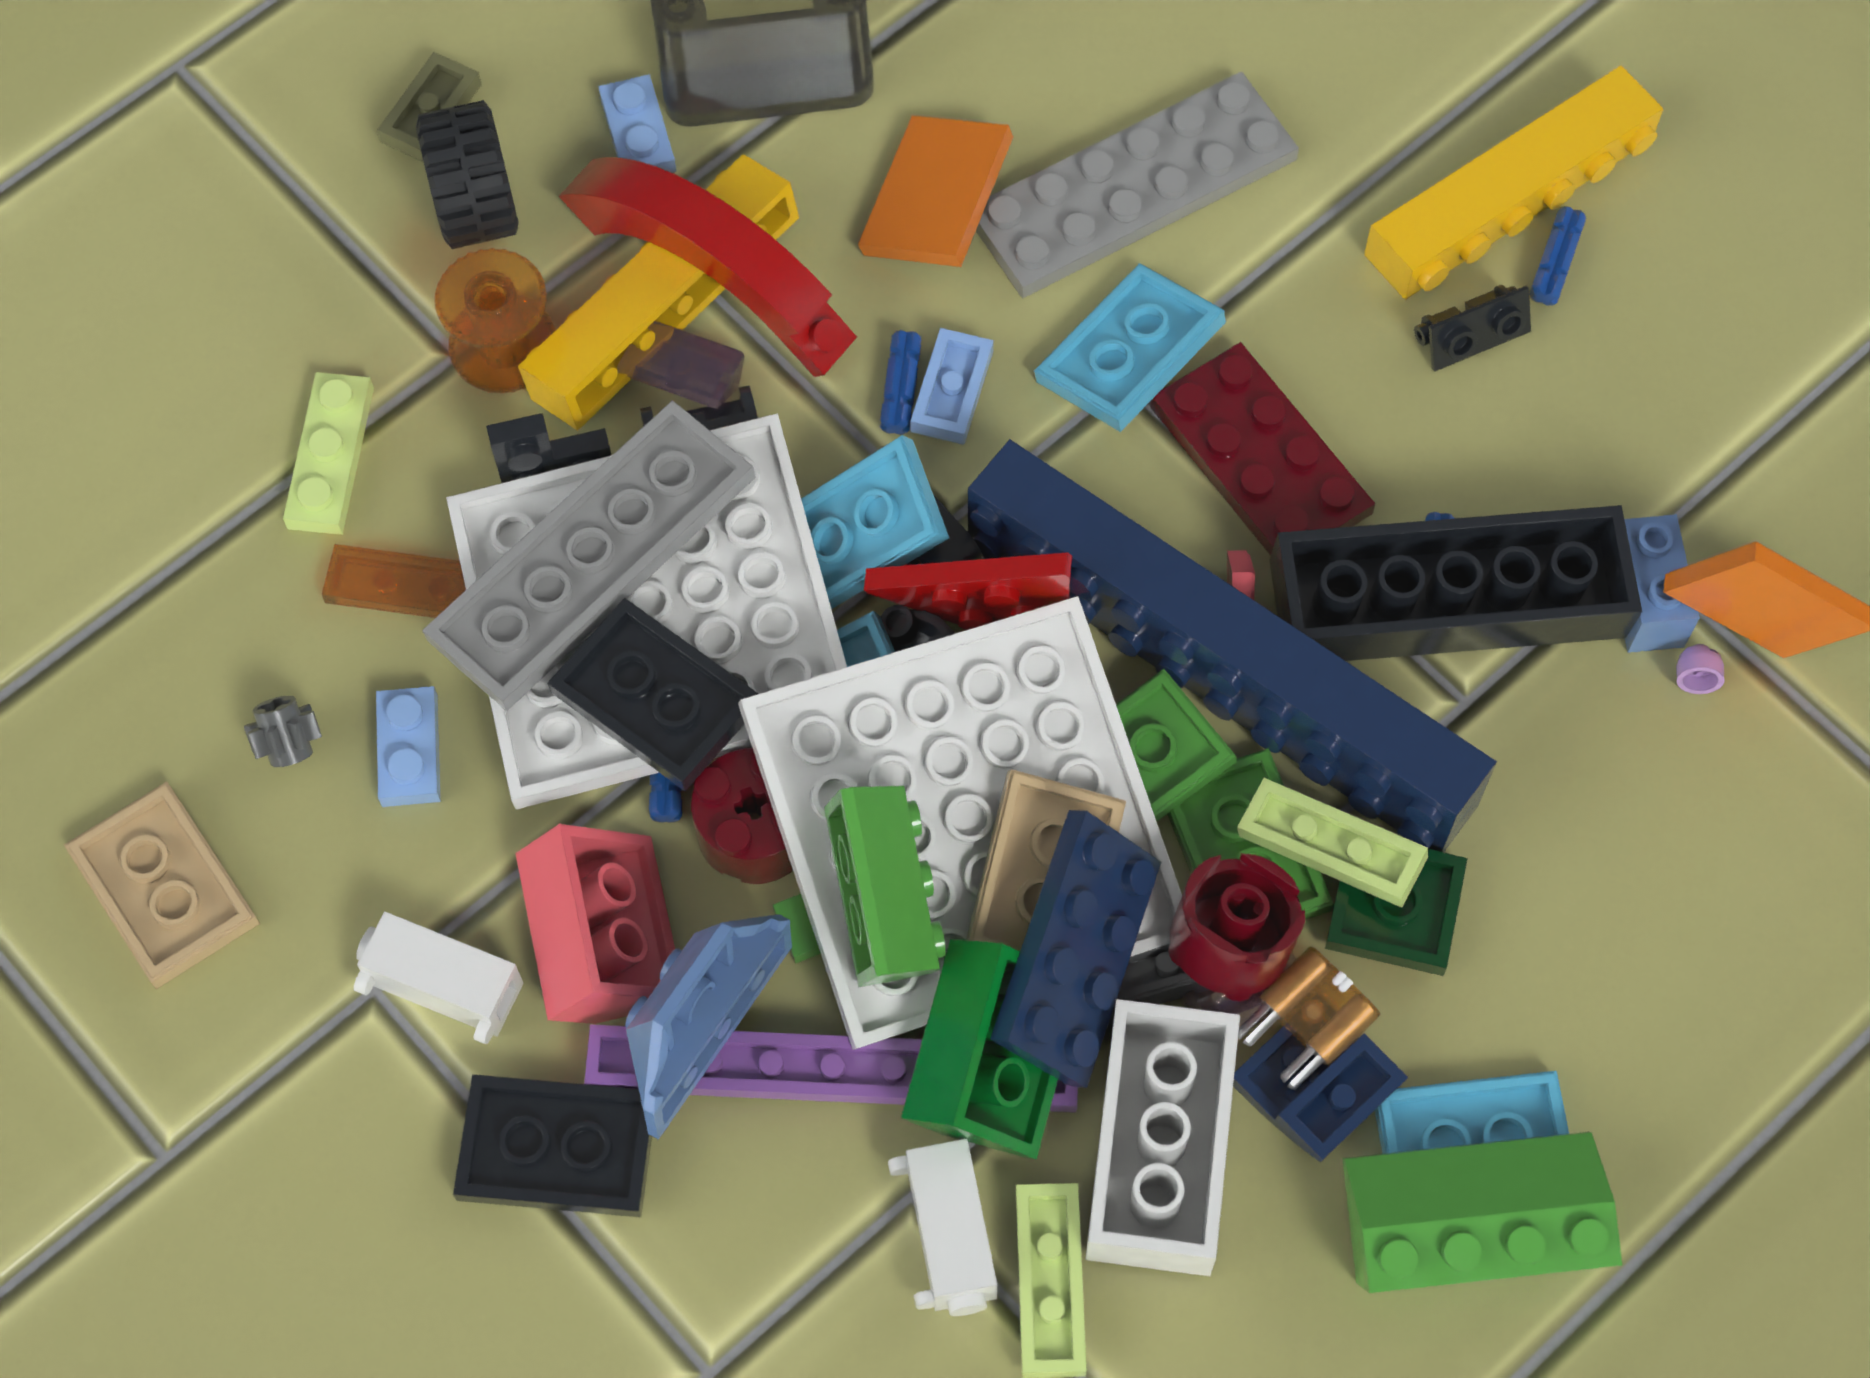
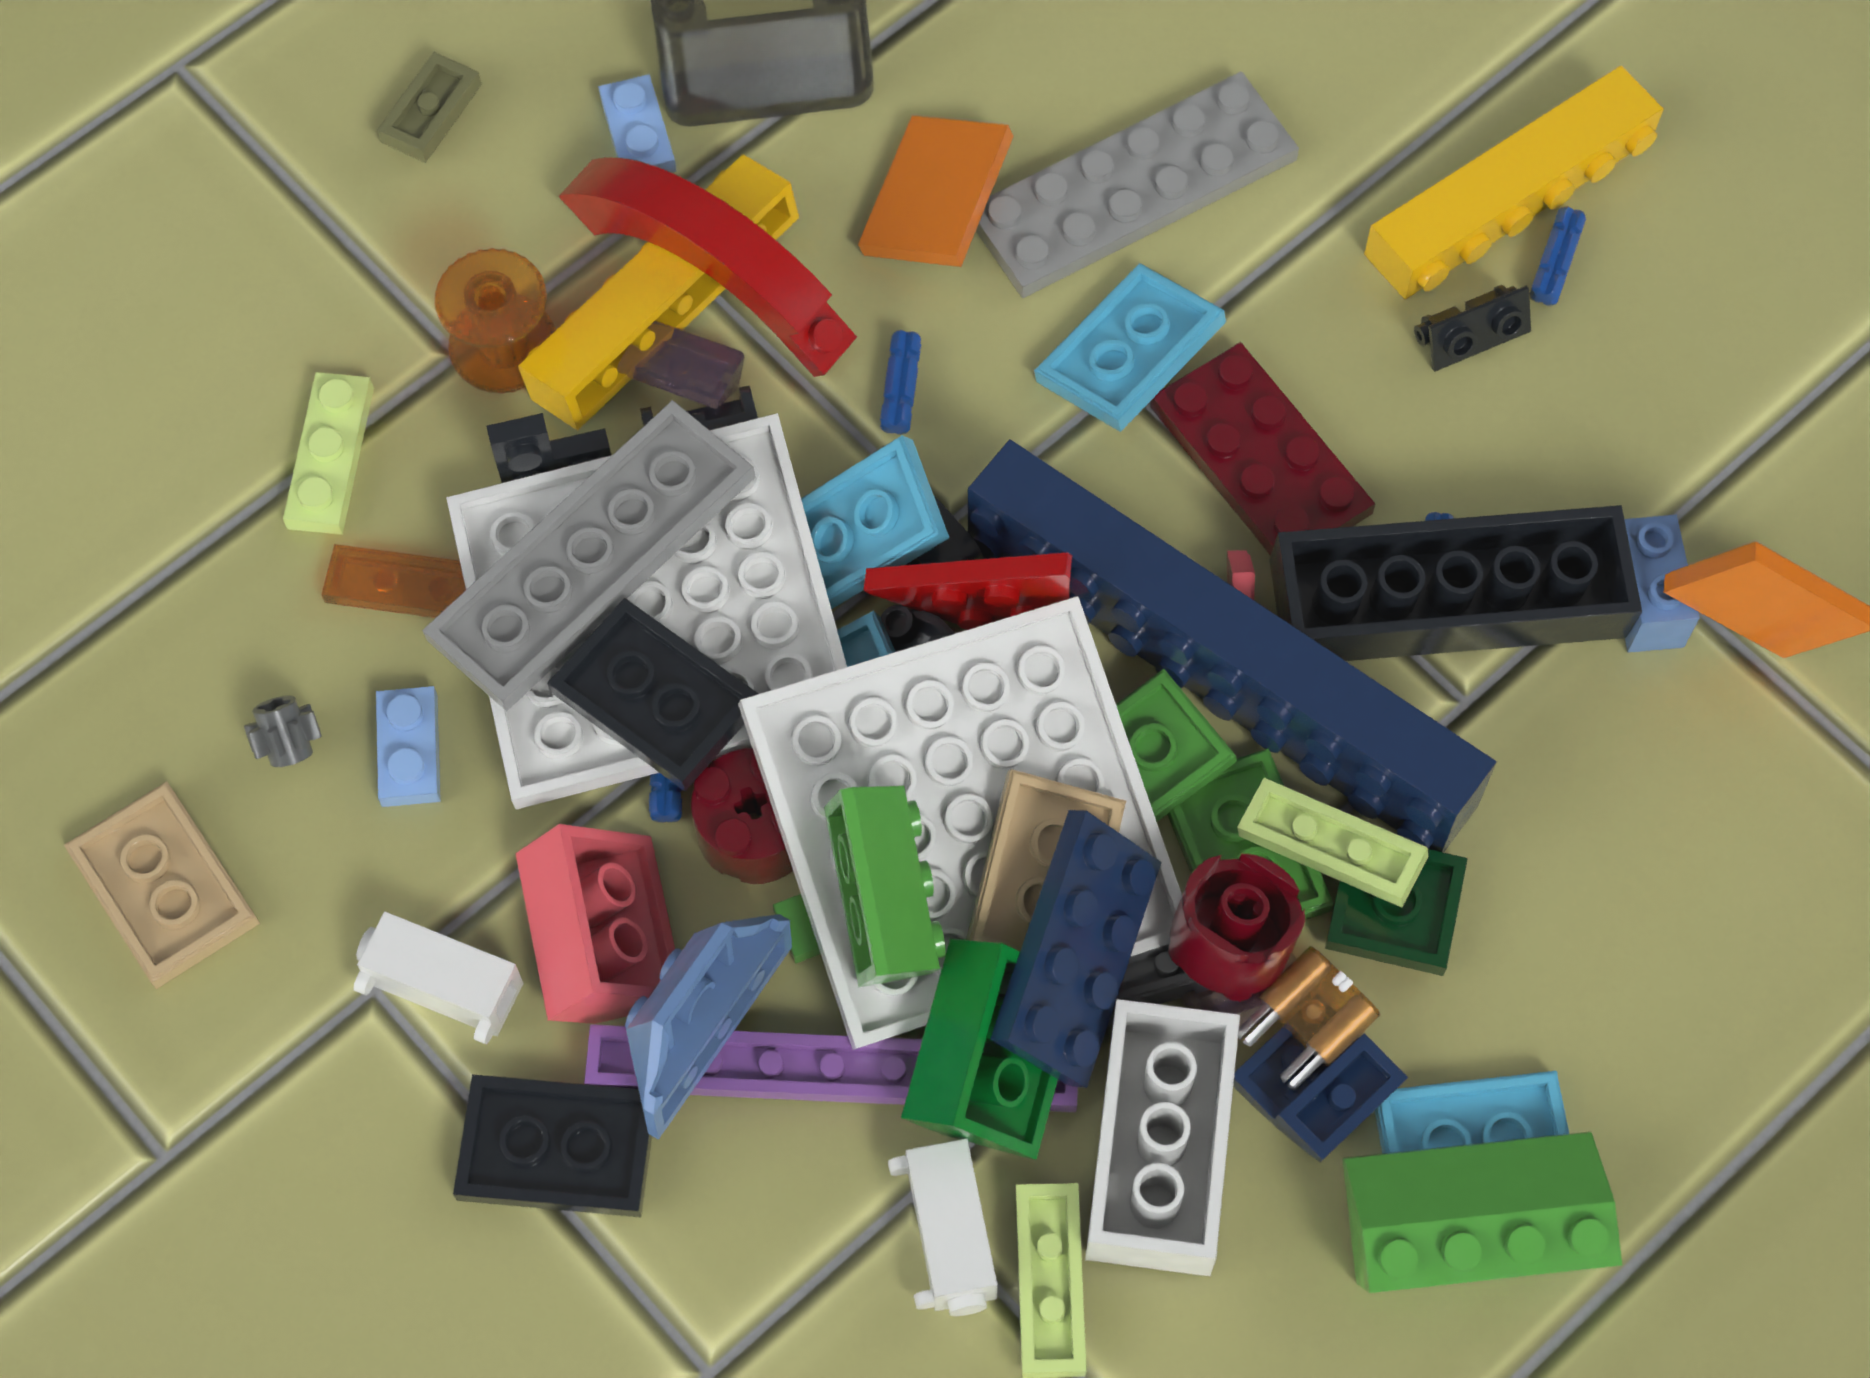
black tyre [416,100,519,249] -> none
light blue plate [910,328,994,445] -> none
lavender hinge [1676,644,1724,694] -> none

